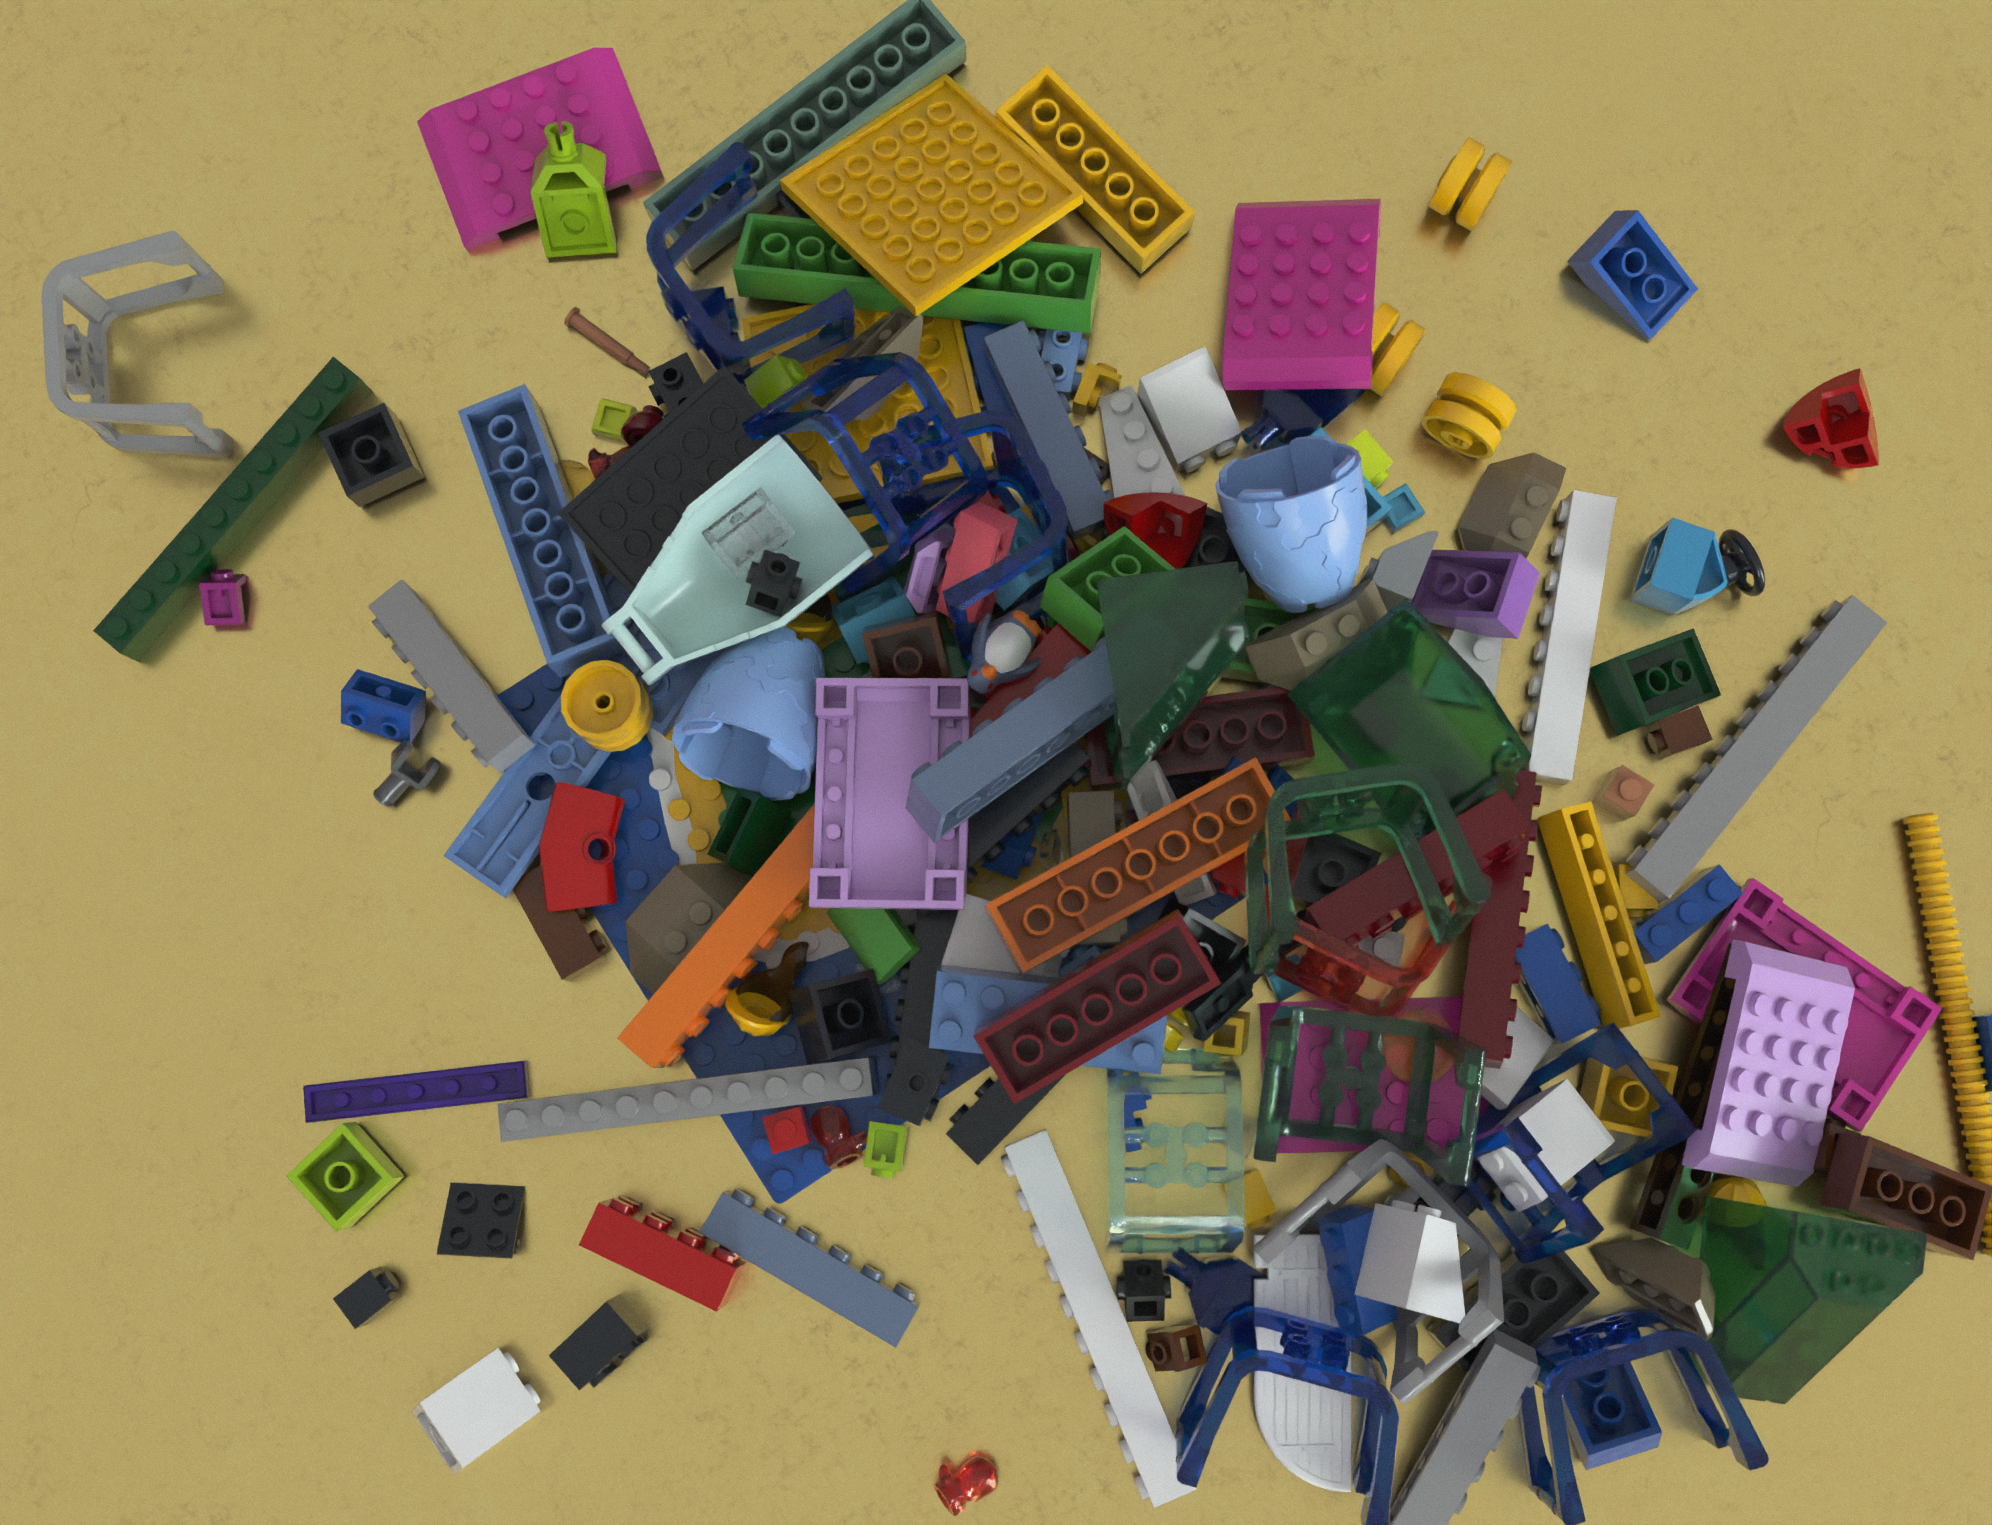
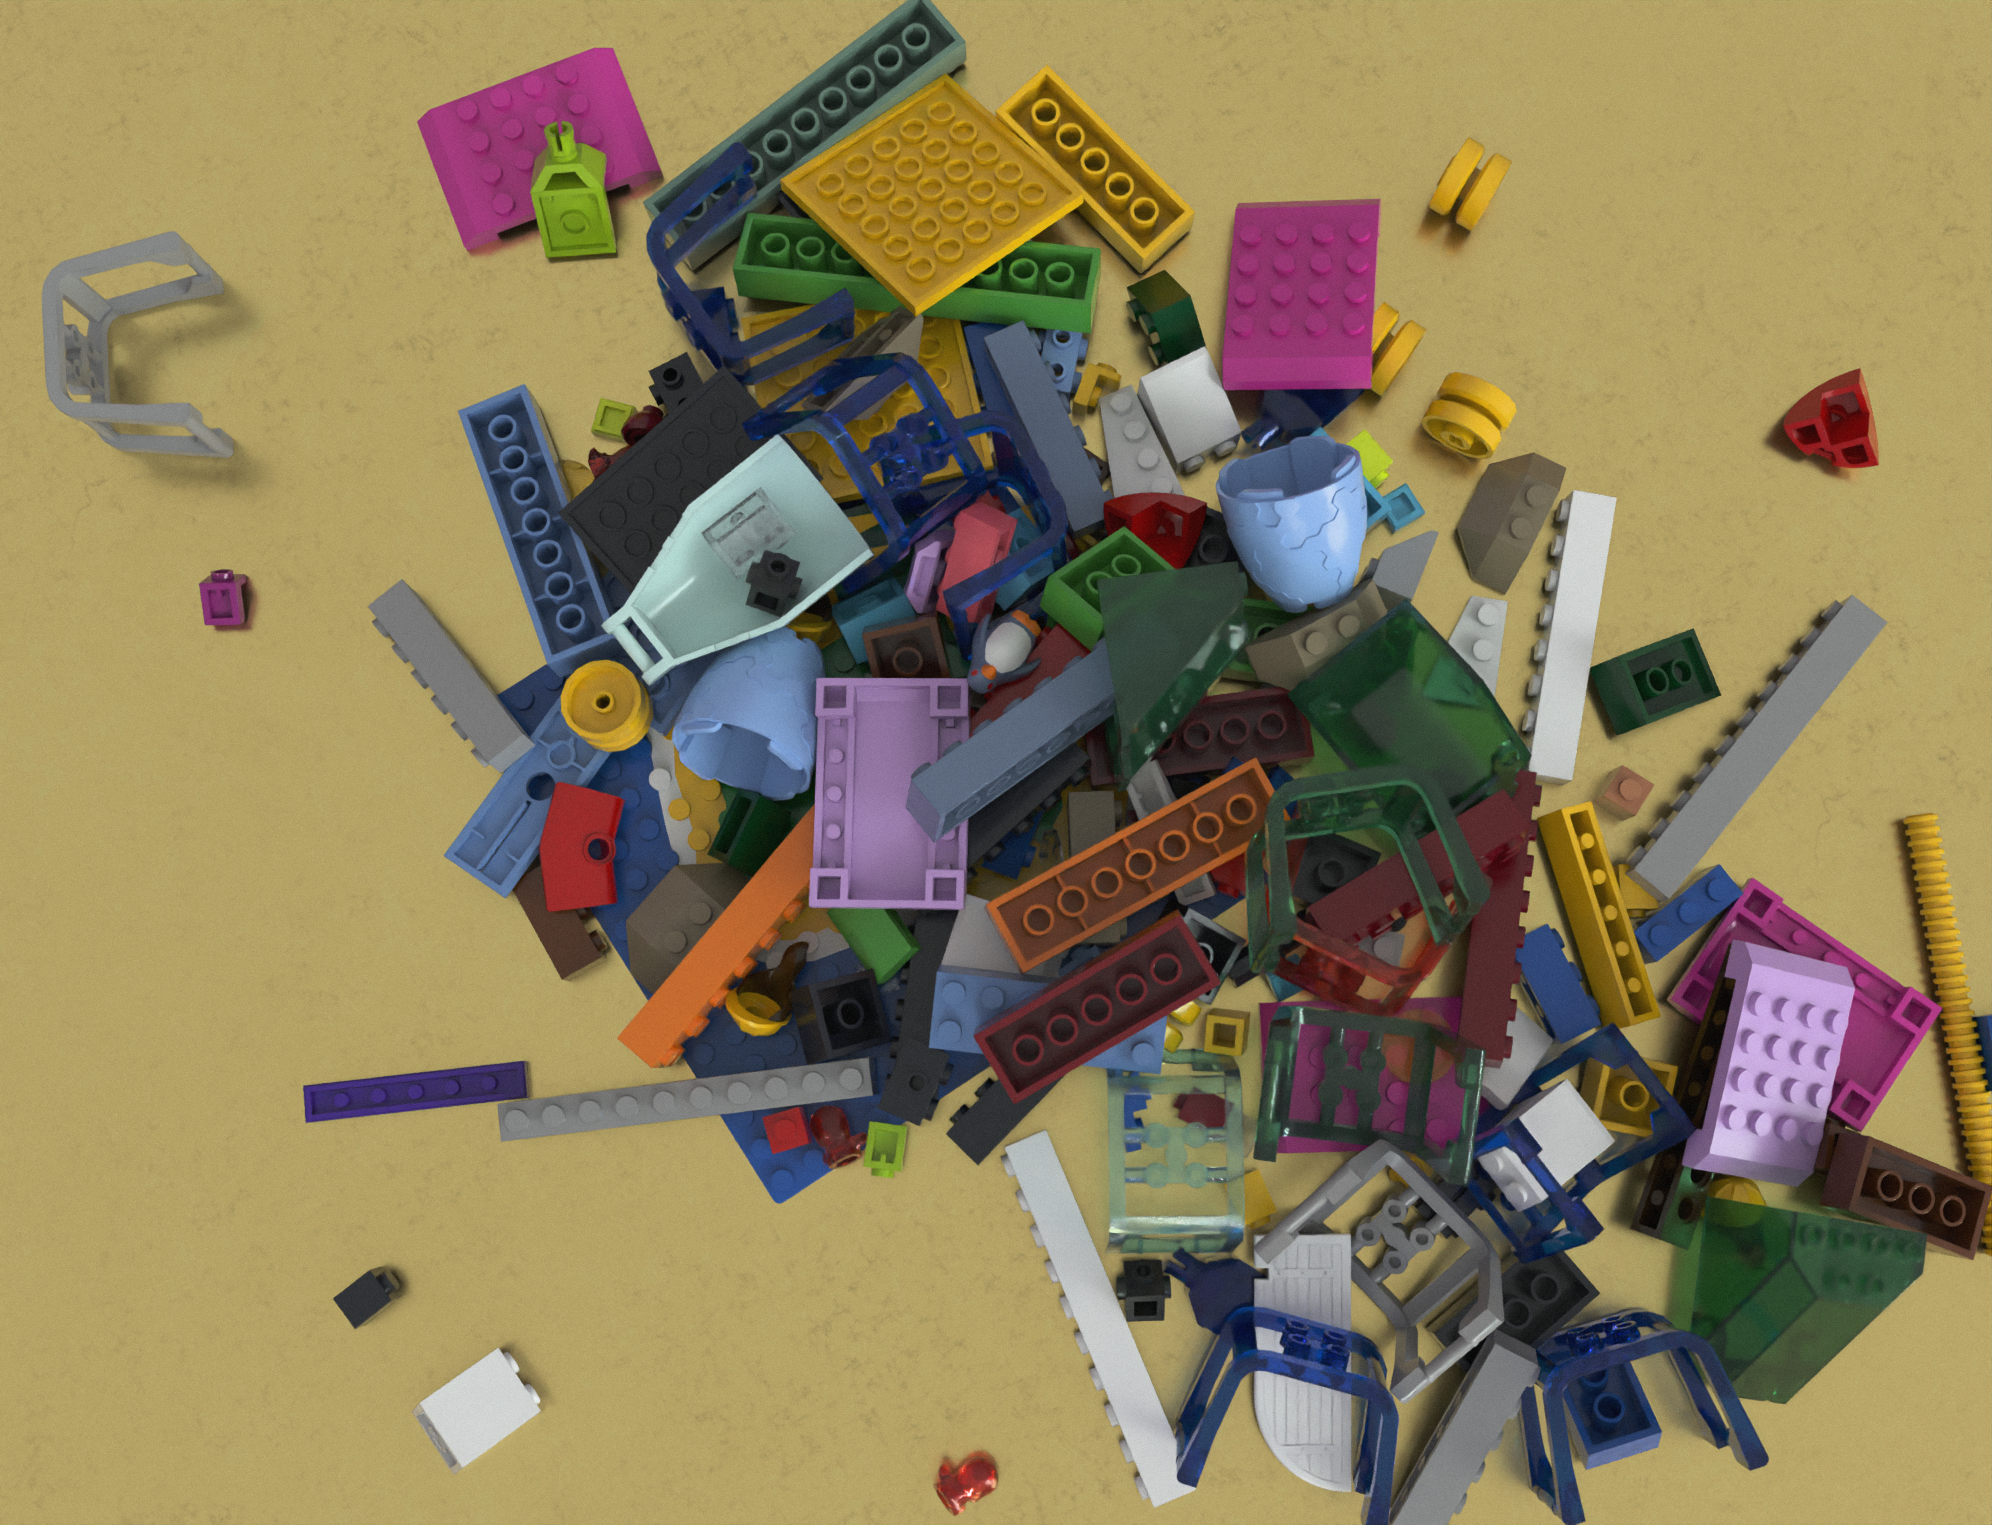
dark green brick [93,357,372,661] -> none
lime brick [286,1122,405,1232] -> none
black brick [318,402,424,507] -> none
blue brick [341,669,426,742] -> none
dark grey piece [373,740,440,807] -> none
black hinge [437,1183,525,1259] -> none
black brick [549,1294,650,1390] -> none
nougat piece [564,307,650,376] -> none
red brick [579,1196,746,1312] -> none
sand blue brick [700,1188,920,1348] -> none
lime brick [744,355,811,415] -> none
reddish brown brick [1146,1324,1208,1372] -> none
black hinge [1182,953,1268,1041] -> none
blue brick [1318,1204,1398,1335] -> none
white slope [1354,1199,1465,1323] -> none
medium lavender slope [1404,549,1540,639] -> none
blue slope [1567,210,1698,340] -> none
dark tan wedge [1594,1237,1716,1342] -> none
dark azure piece [1630,517,1765,615] -> none
reddish brown brick [1647,706,1713,760] -> none
none -> dark green brick [1126,270,1207,366]
none -> dark red brick [1172,1083,1234,1138]

